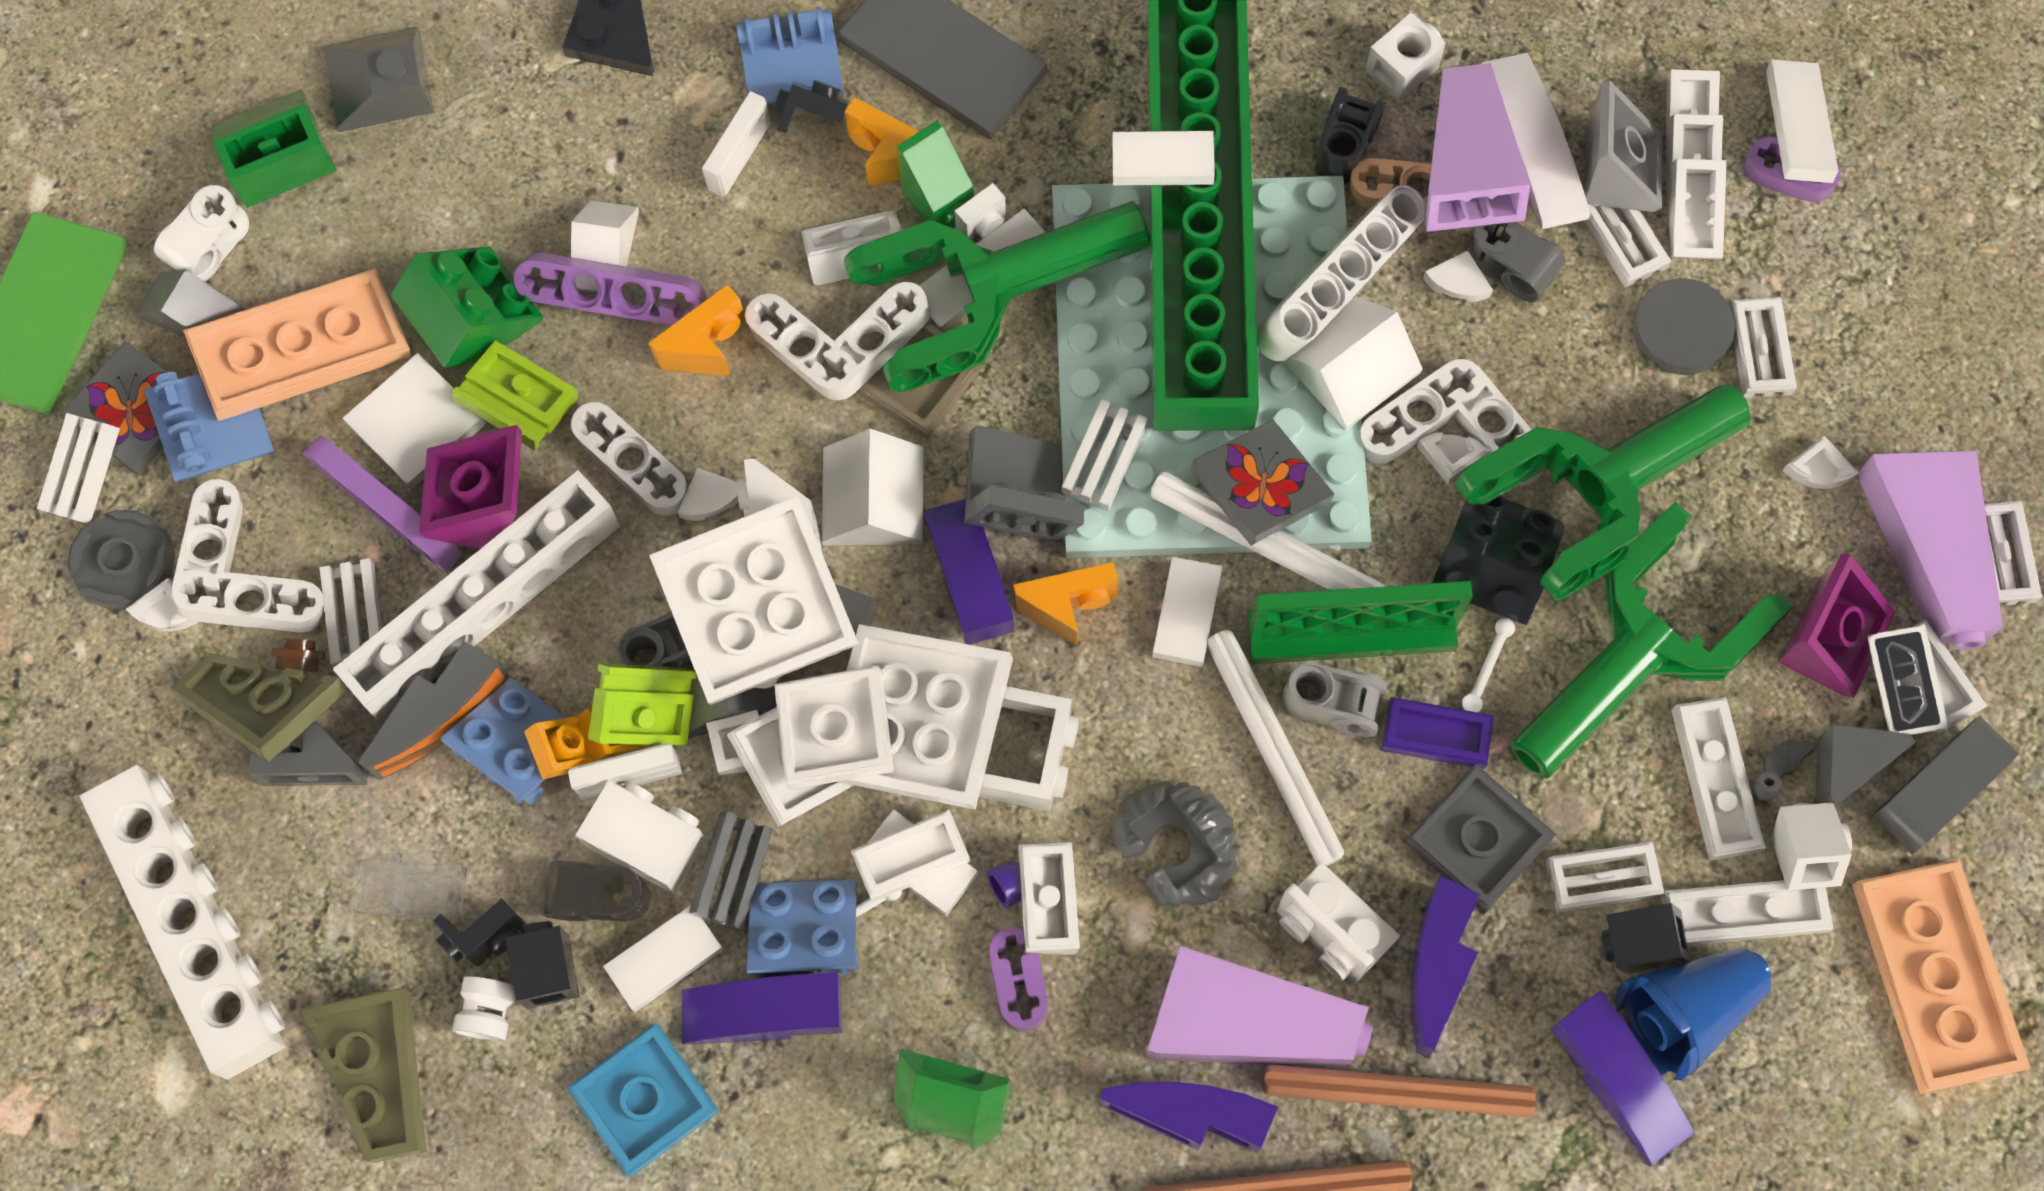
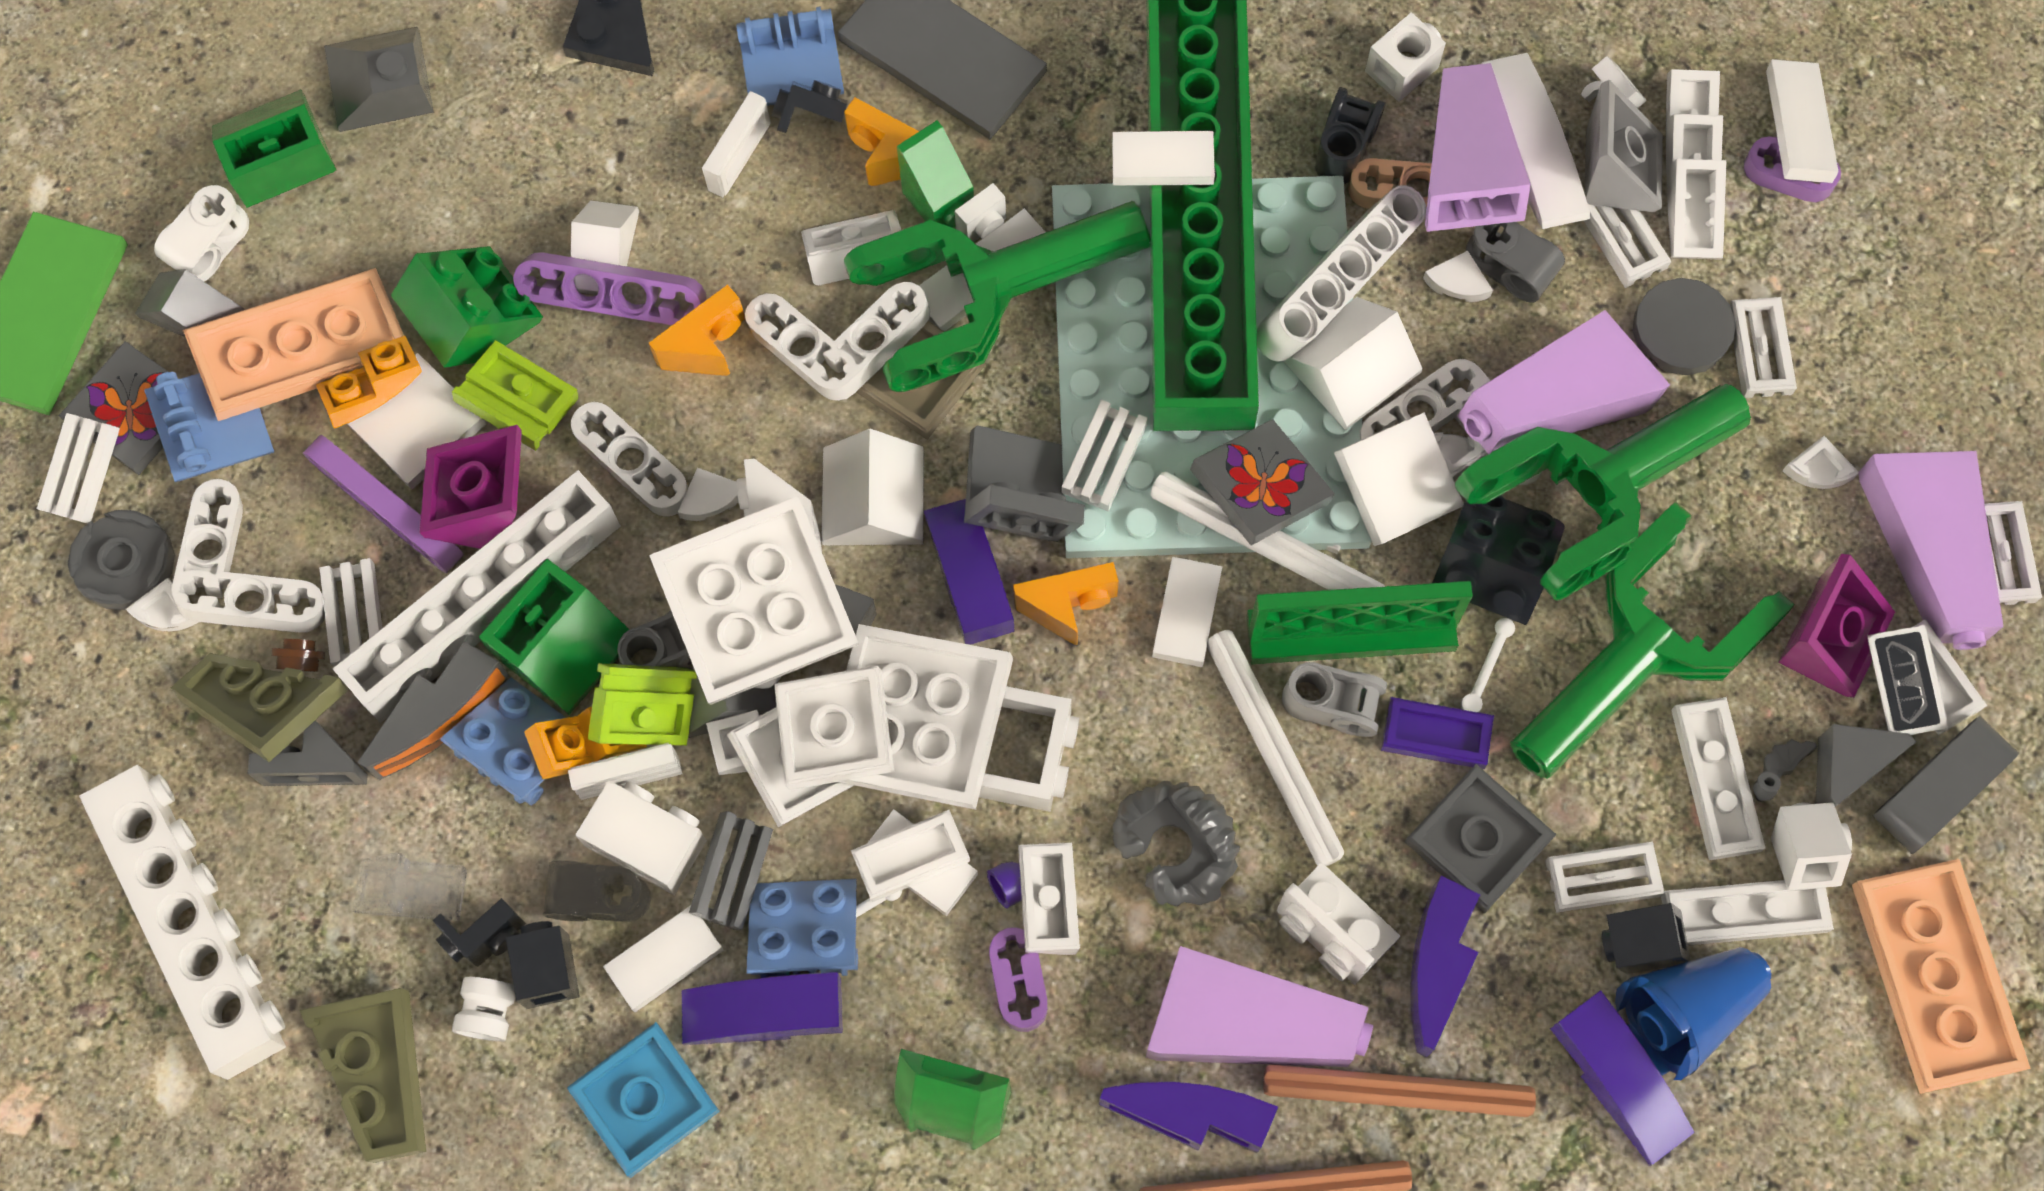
none -> light orange slope [315,335,422,429]
none -> green slope [479,558,630,715]
none -> white tile [1334,412,1464,546]
none -> lavender slope [1457,310,1670,454]
none -> white tile [1581,56,1647,108]

